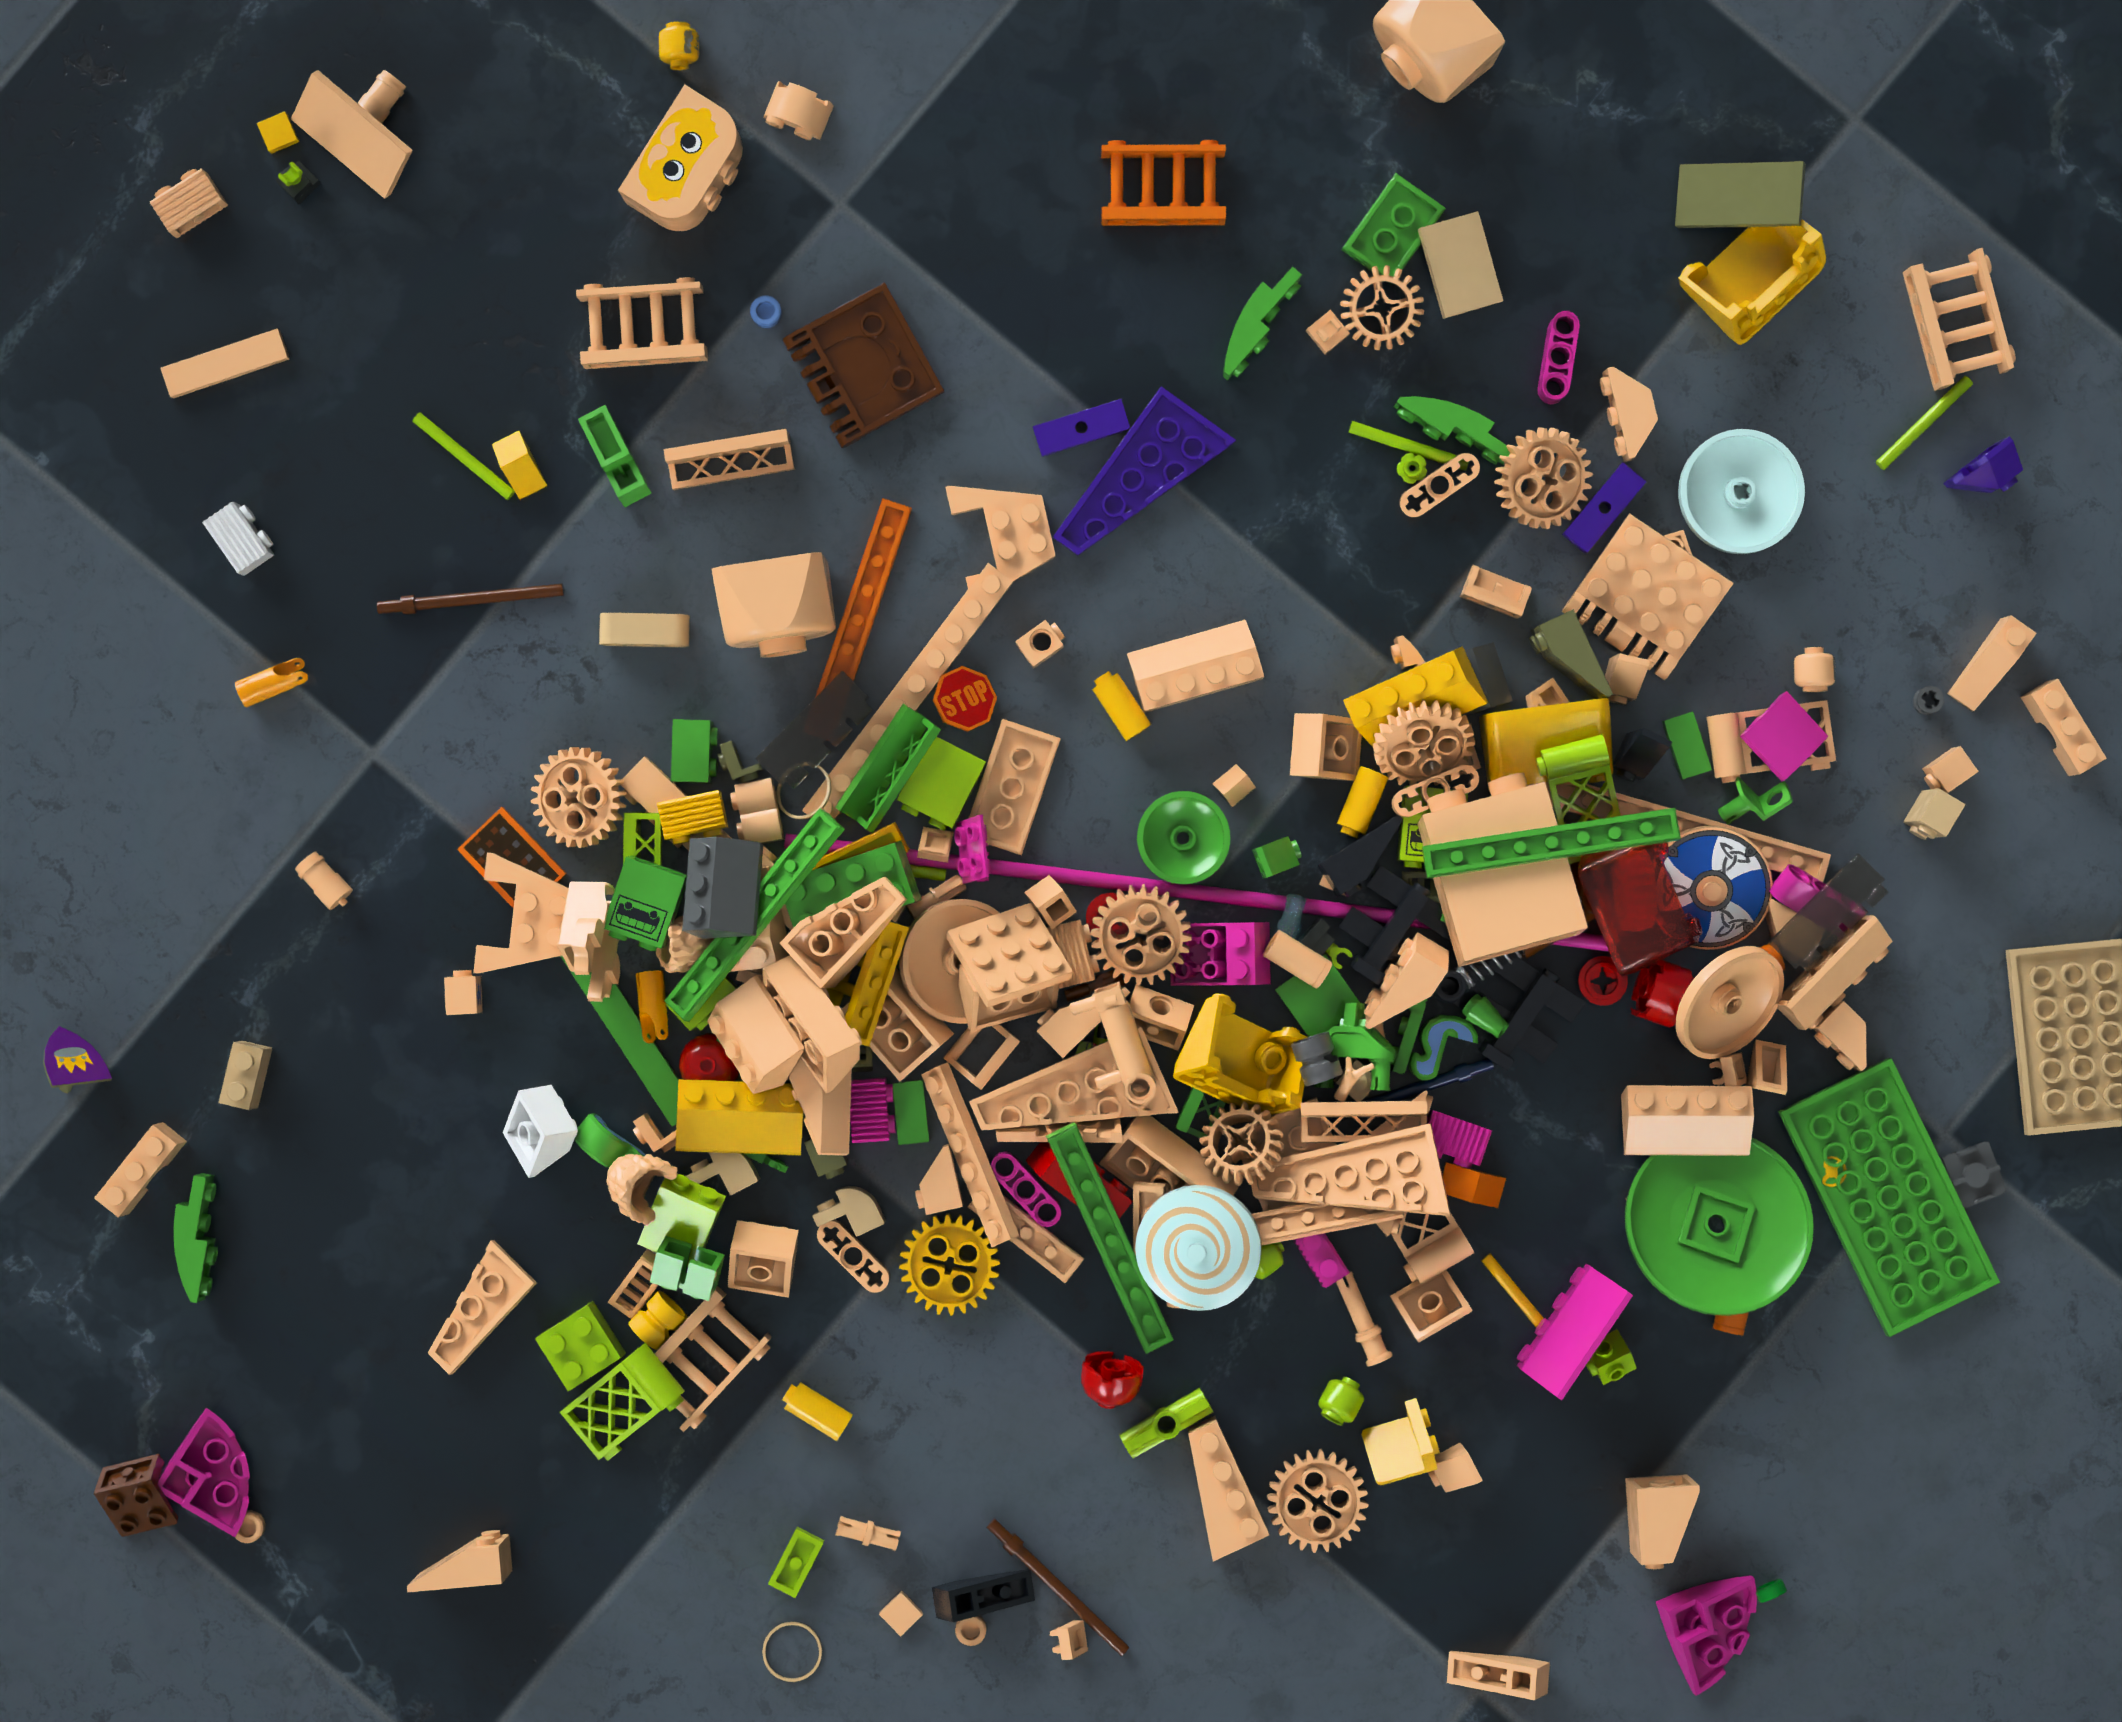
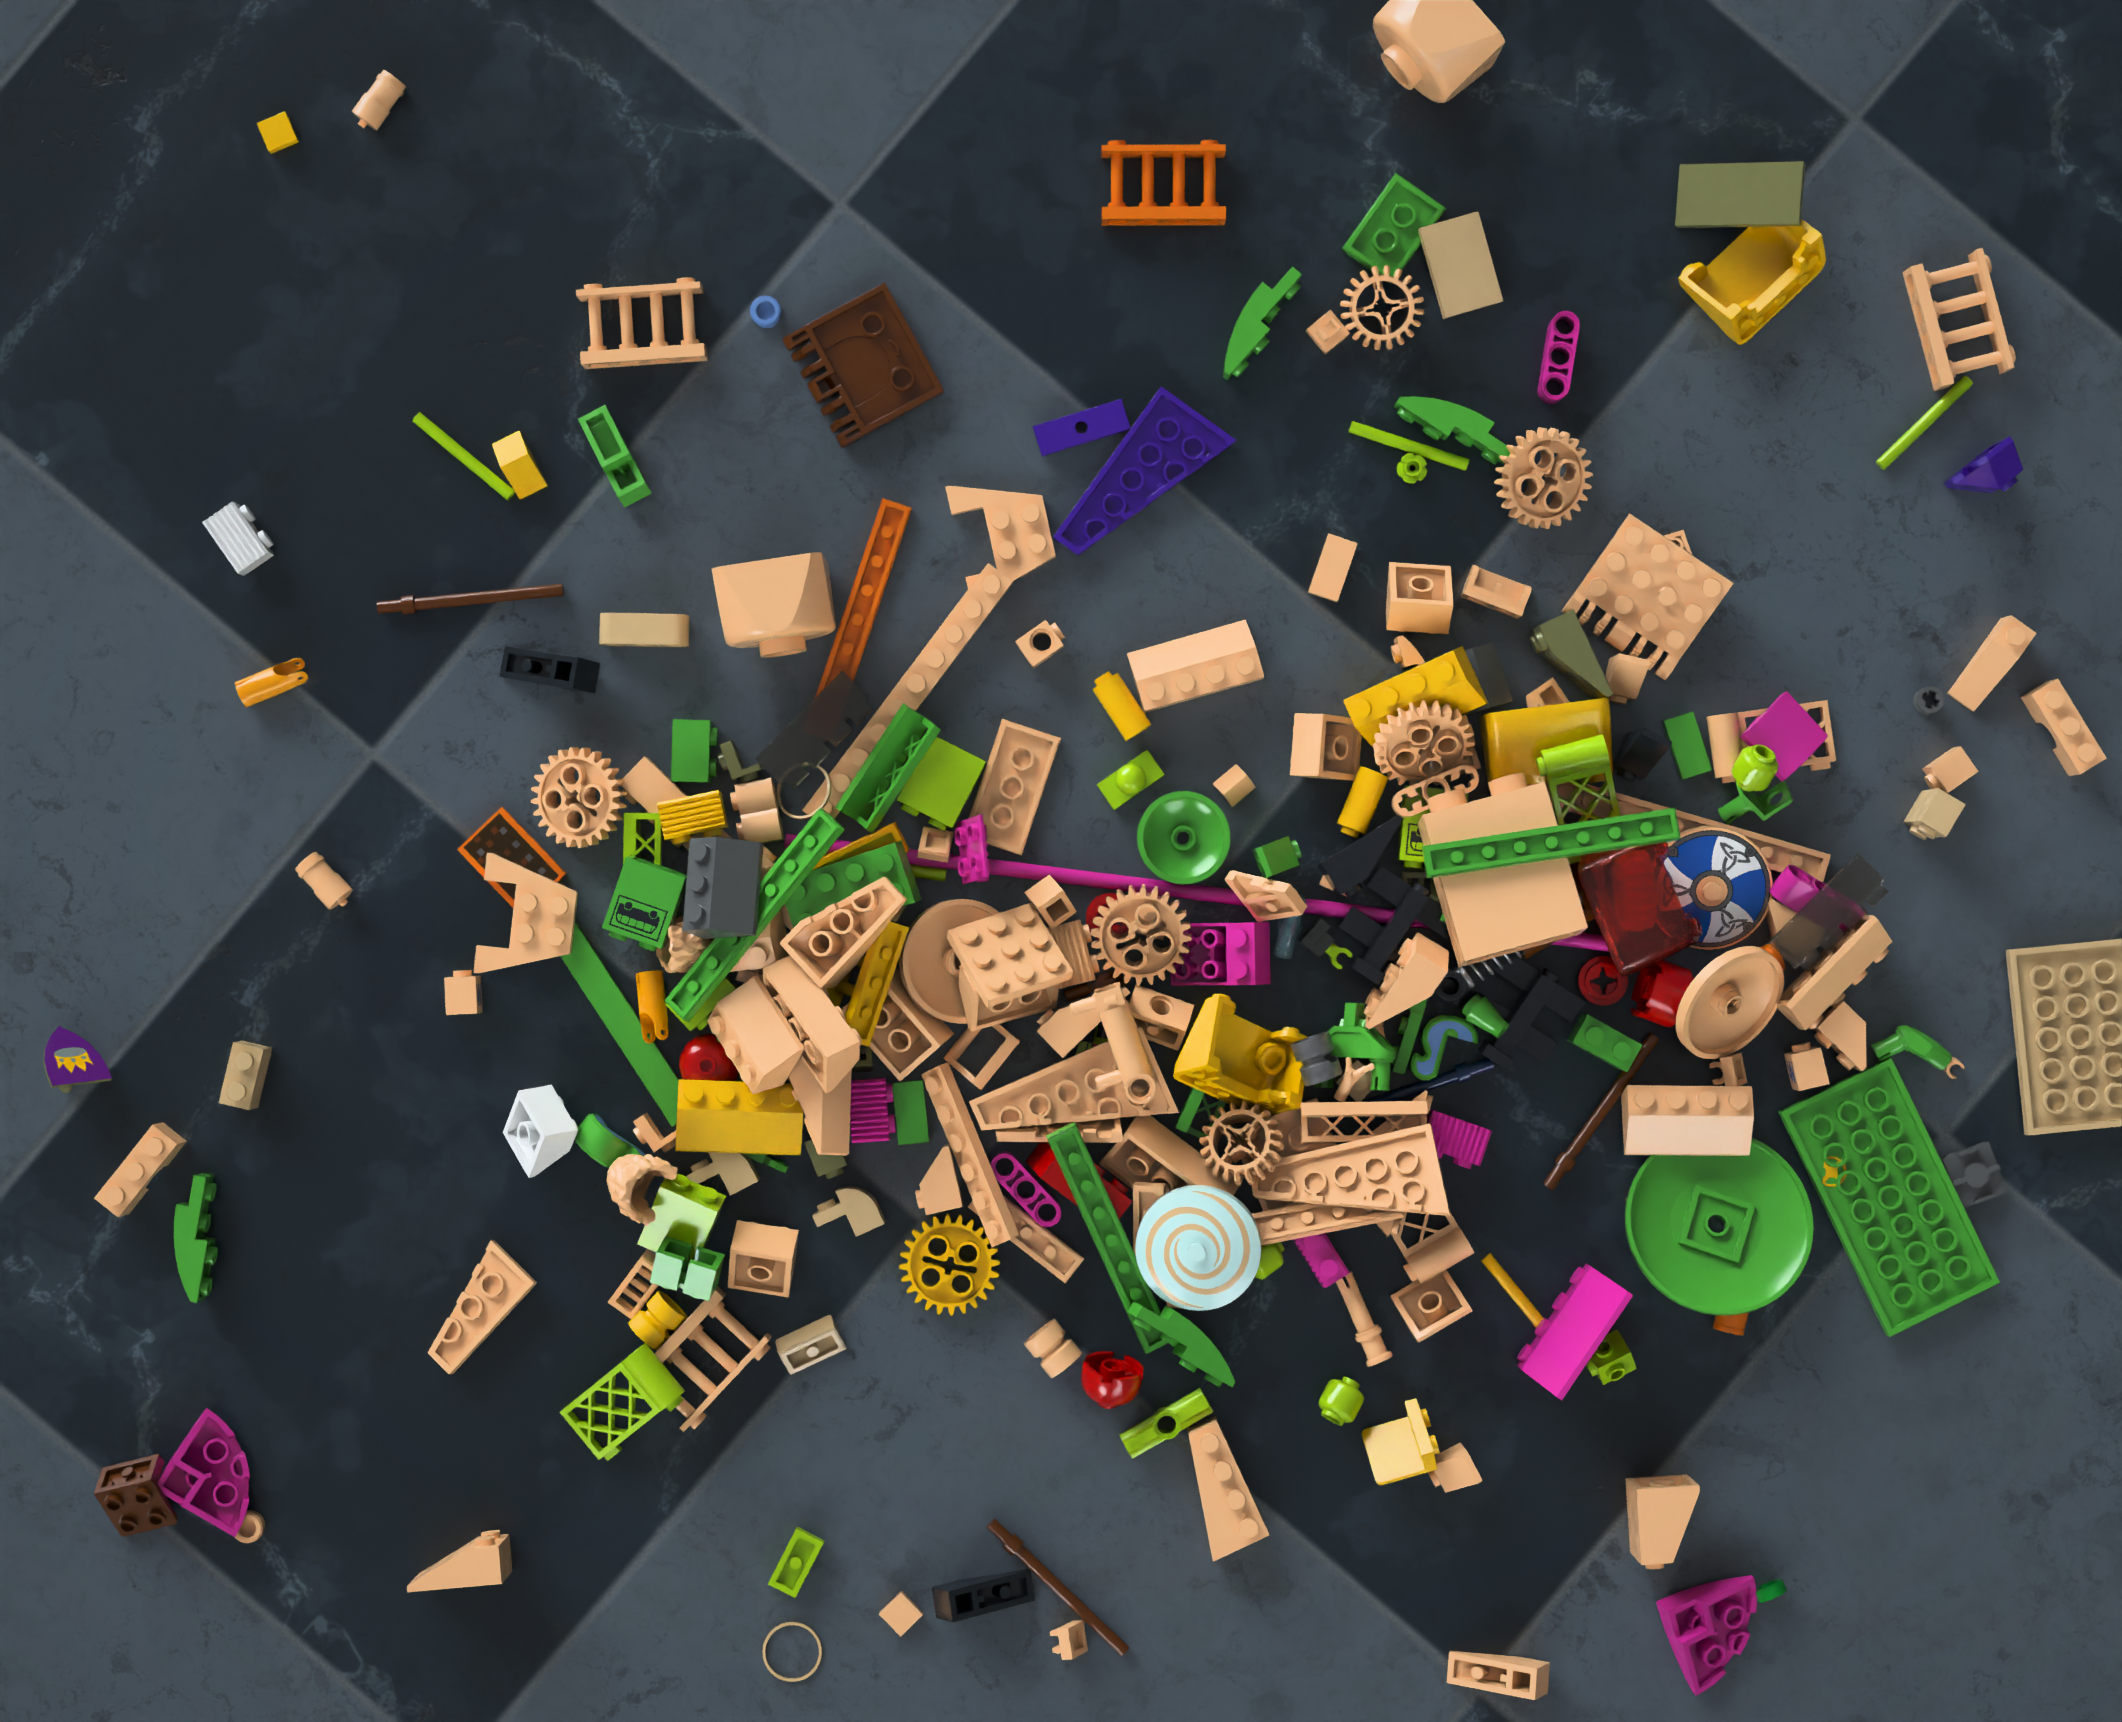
light nougat brick [150,168,228,238] -> none
light nougat tile [161,328,290,399] -> none
pearl dark grey piece [275,161,321,205] -> none
light nougat tile [291,70,413,199] -> none
lime brick [535,1301,626,1391] -> none
light nougat piece [558,882,620,1002] -> none
light nougat brick [618,84,743,231] -> none
yellow head [659,22,699,70] -> none
light nougat fence [663,429,795,490] -> none
light nougat cylinder [763,81,834,140] -> none
yellow brick [782,1382,853,1441] -> none
light nougat beam [817,1220,890,1293] -> none
light nougat pin [835,1516,901,1551] -> none
light nougat axle [906,875,966,919] -> none
piece [932,666,997,732] -> none
light nougat tile [955,1615,987,1646] -> none
light nougat pin [1263,930,1332,989] -> none
light nougat gear [1267,1449,1368,1553] -> none
bright green slope [1275,954,1360,1037] -> none
light nougat beam [1400,453,1480,517] -> none
orange slope [1442,1162,1506,1208] -> none
dark purple tile [1562,462,1646,554] -> none
light nougat slope [1600,367,1658,463] -> none
light aqua dish [1678,429,1805,554] -> none
light nougat slope [1746,1040,1787,1095] -> none
light nougat head [1794,647,1836,692] -> none
none -> black slope [499,646,601,693]
none -> tan slope [775,1315,847,1375]
none -> light nougat wheel [1024,1319,1082,1378]
none -> lime tile [1097,750,1165,810]
none -> bright green slope [1128,1301,1235,1388]
none -> light nougat wing [1224,871,1307,922]
none -> light nougat tile [1308,533,1358,603]
none -> light nougat slope [1386,562,1453,634]
none -> reddish brown bar [1542,1032,1660,1191]
none -> bright green brick [1567,1014,1642,1072]
none -> lime head [1731,744,1779,792]
none -> light nougat brick [1784,1042,1830,1091]
none -> bright green arm [1871,1025,1964,1079]

